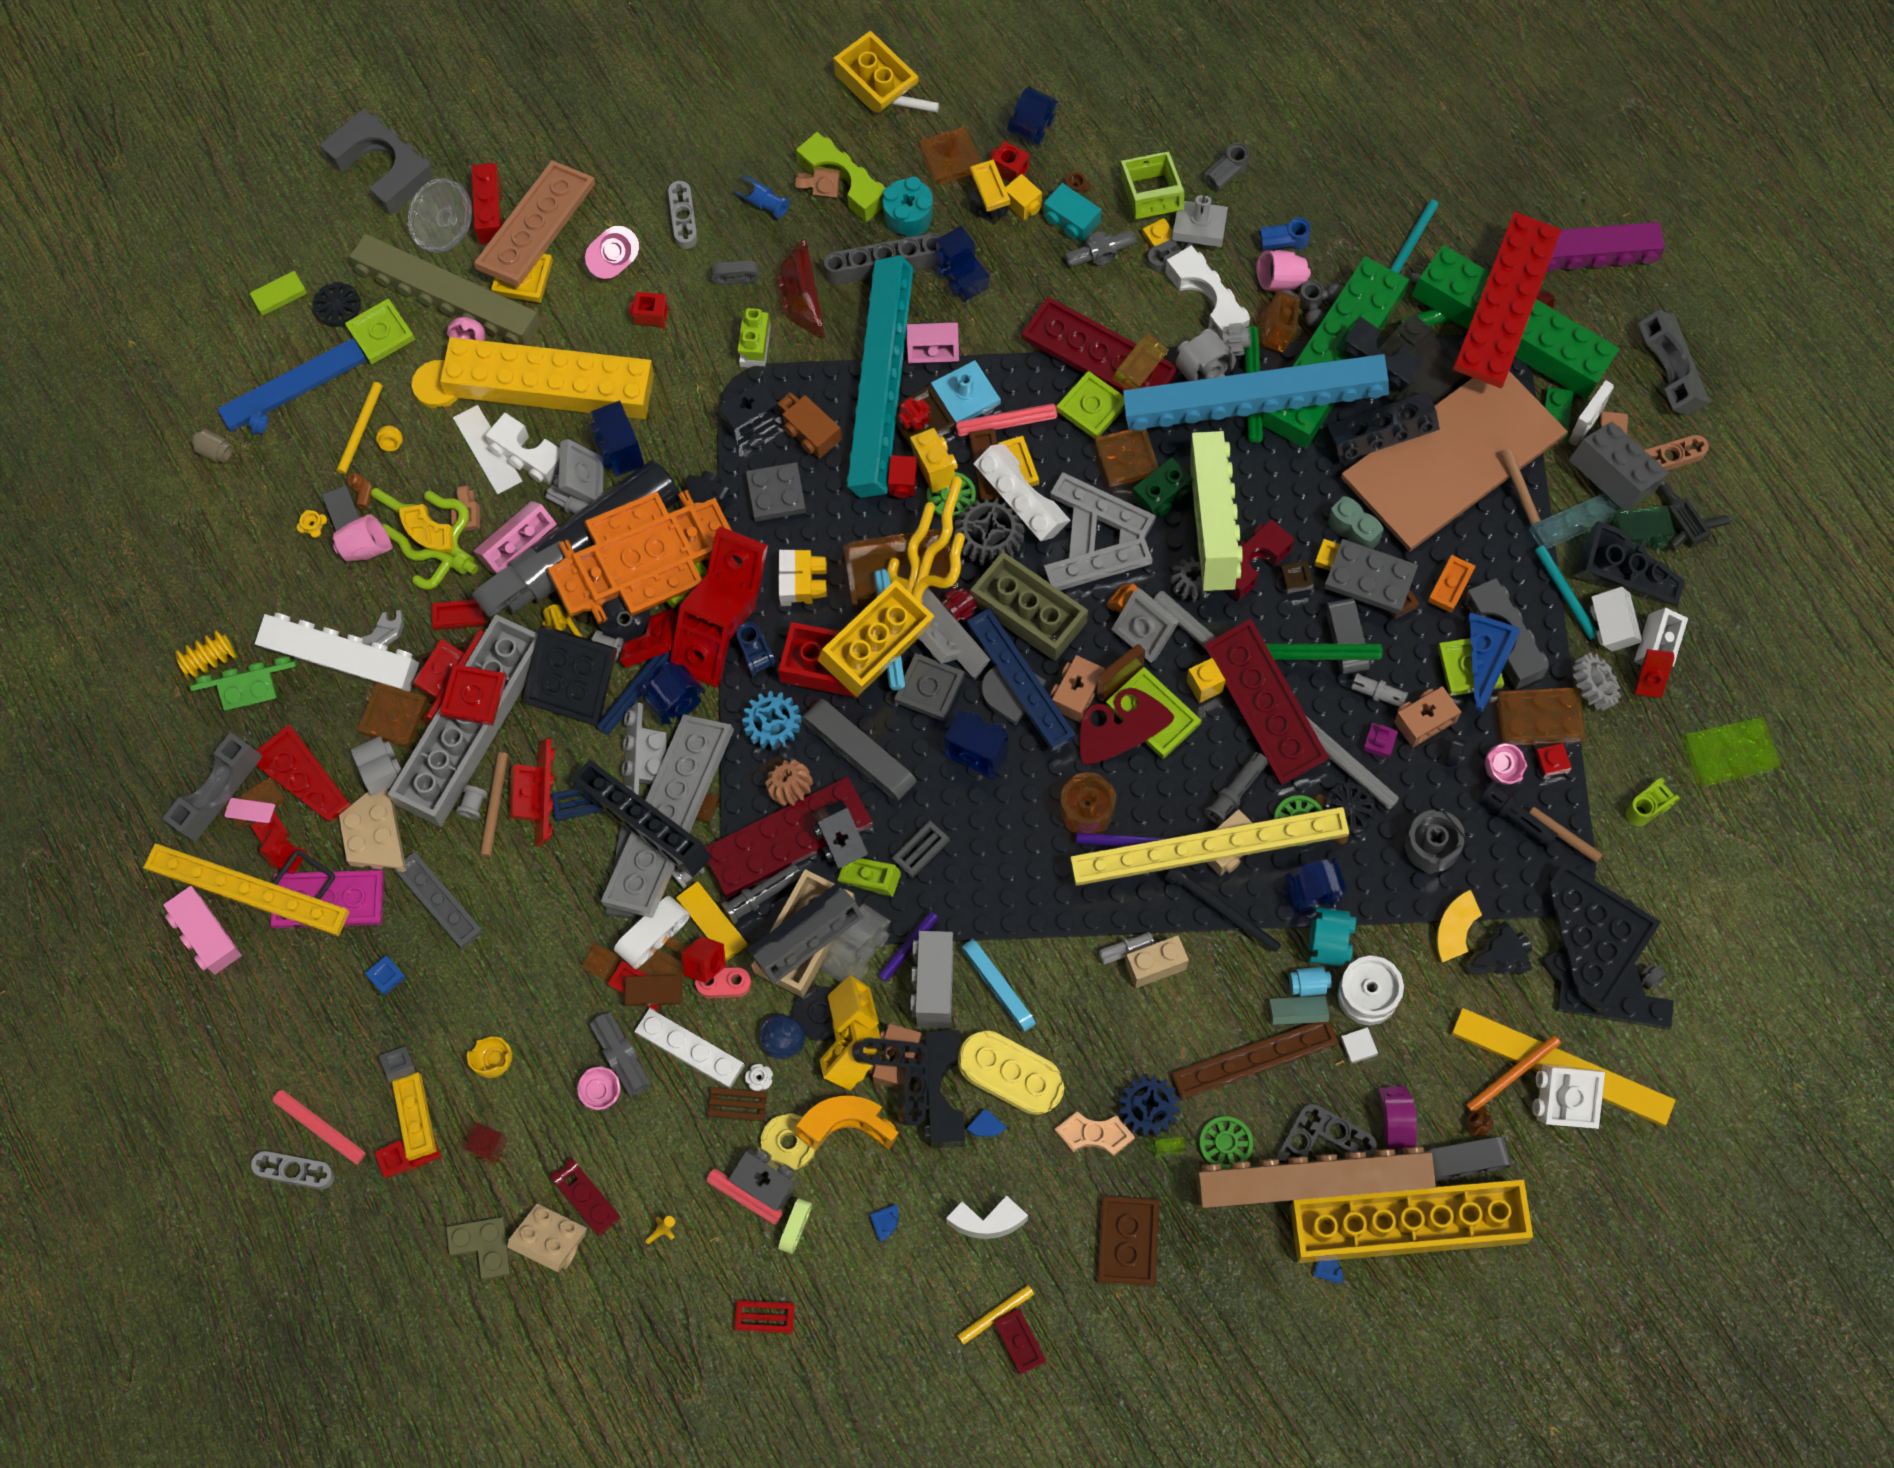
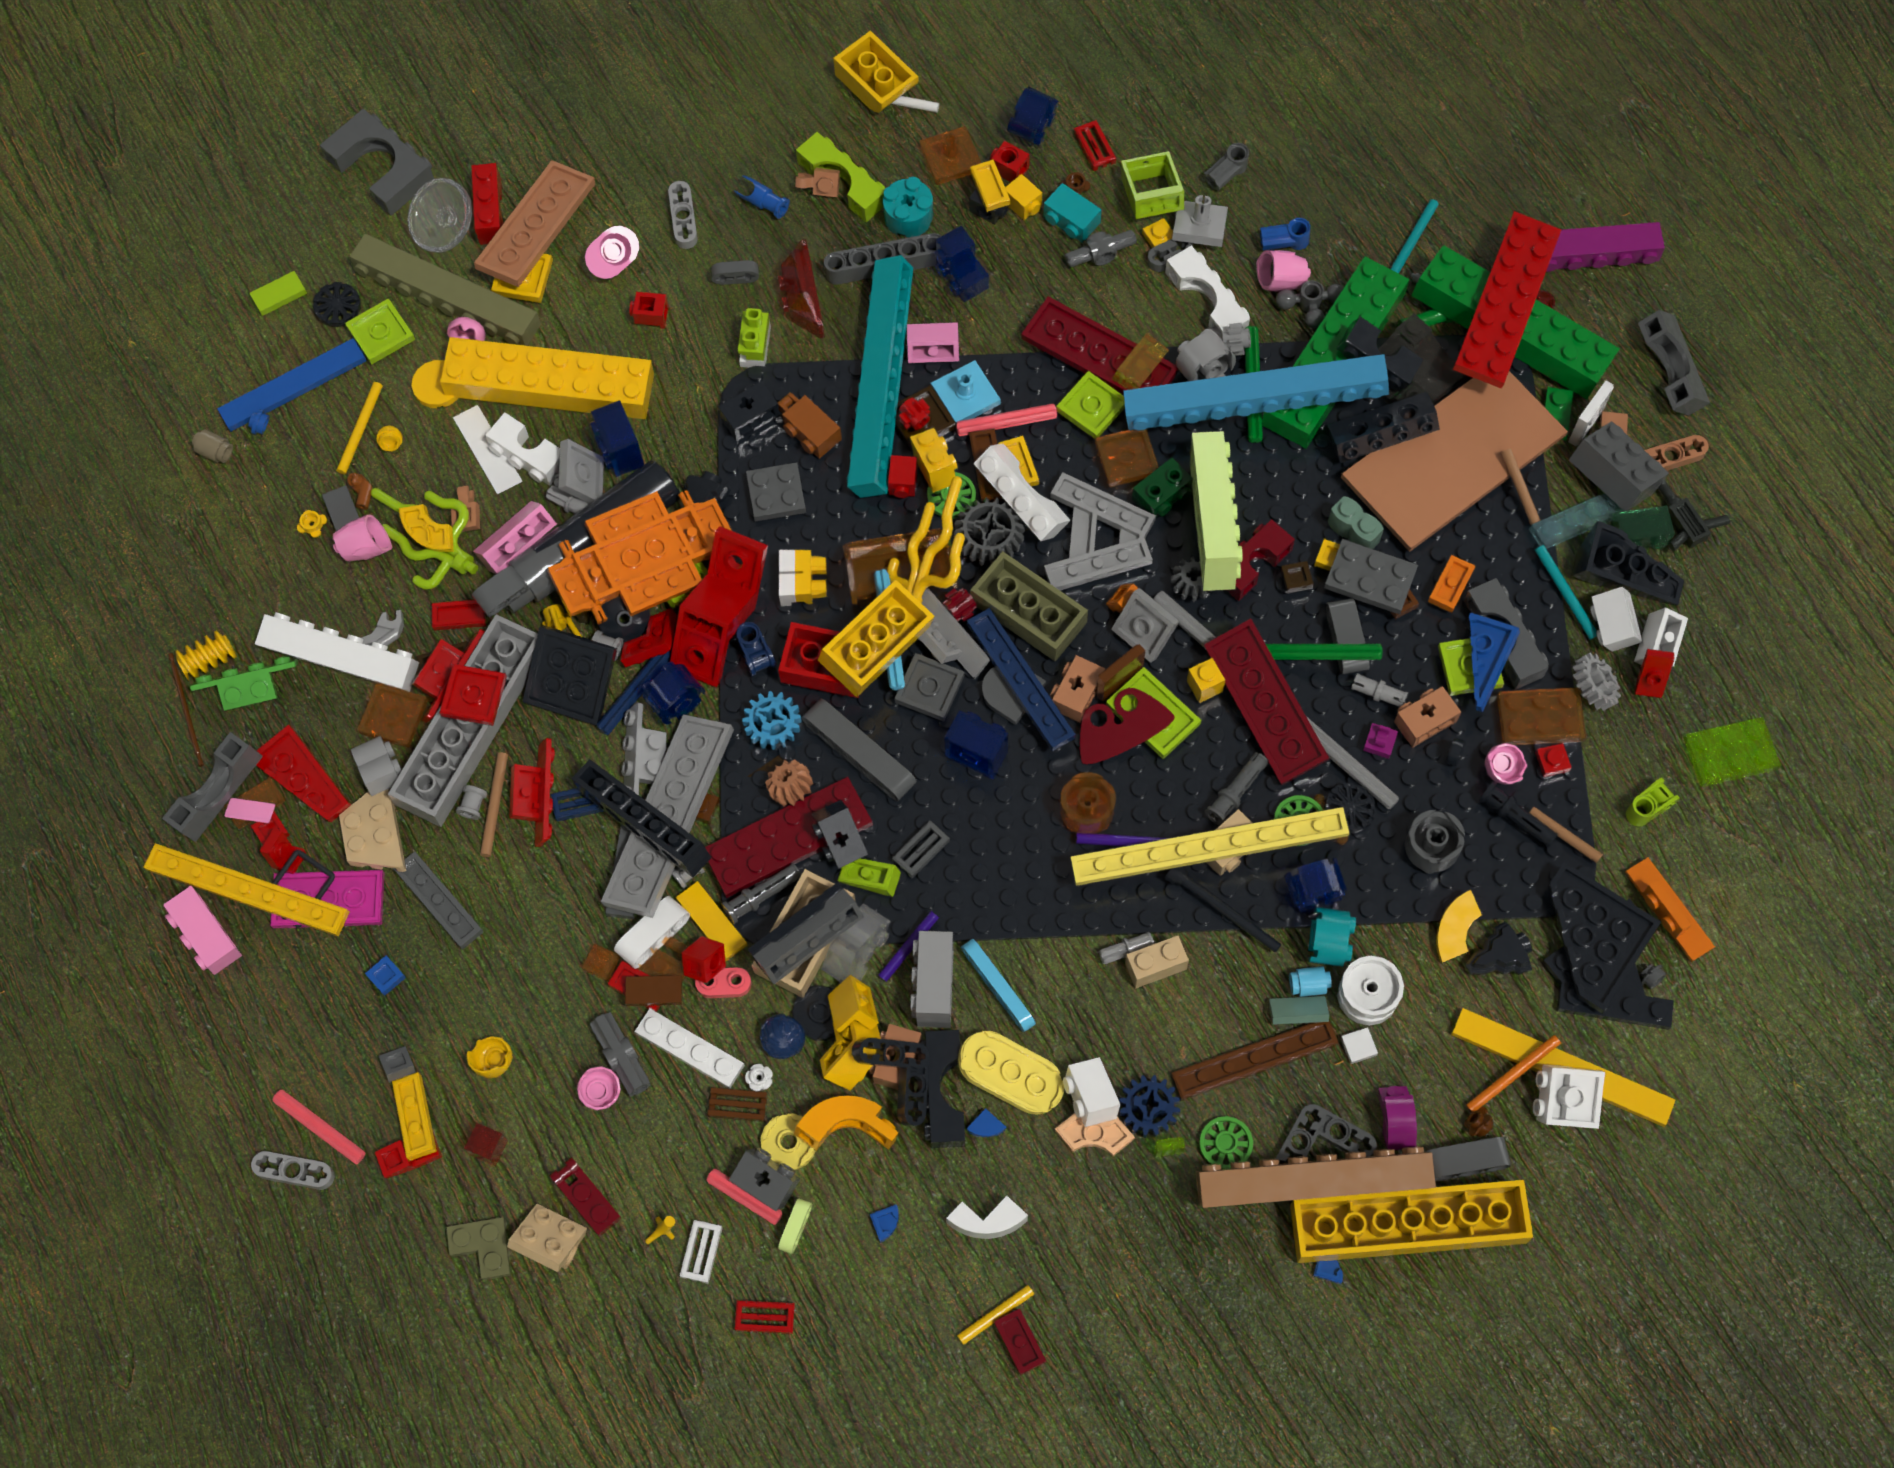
reddish brown tile [1097,1195,1160,1287] -> none
clear orange brick [1262,291,1300,352] -> none
none -> reddish brown piece [168,653,204,767]
none -> white tile [680,1220,722,1284]
none -> white brick [1063,1057,1120,1127]
none -> red tile [1074,120,1116,171]
none -> orange bracket [1625,857,1715,962]

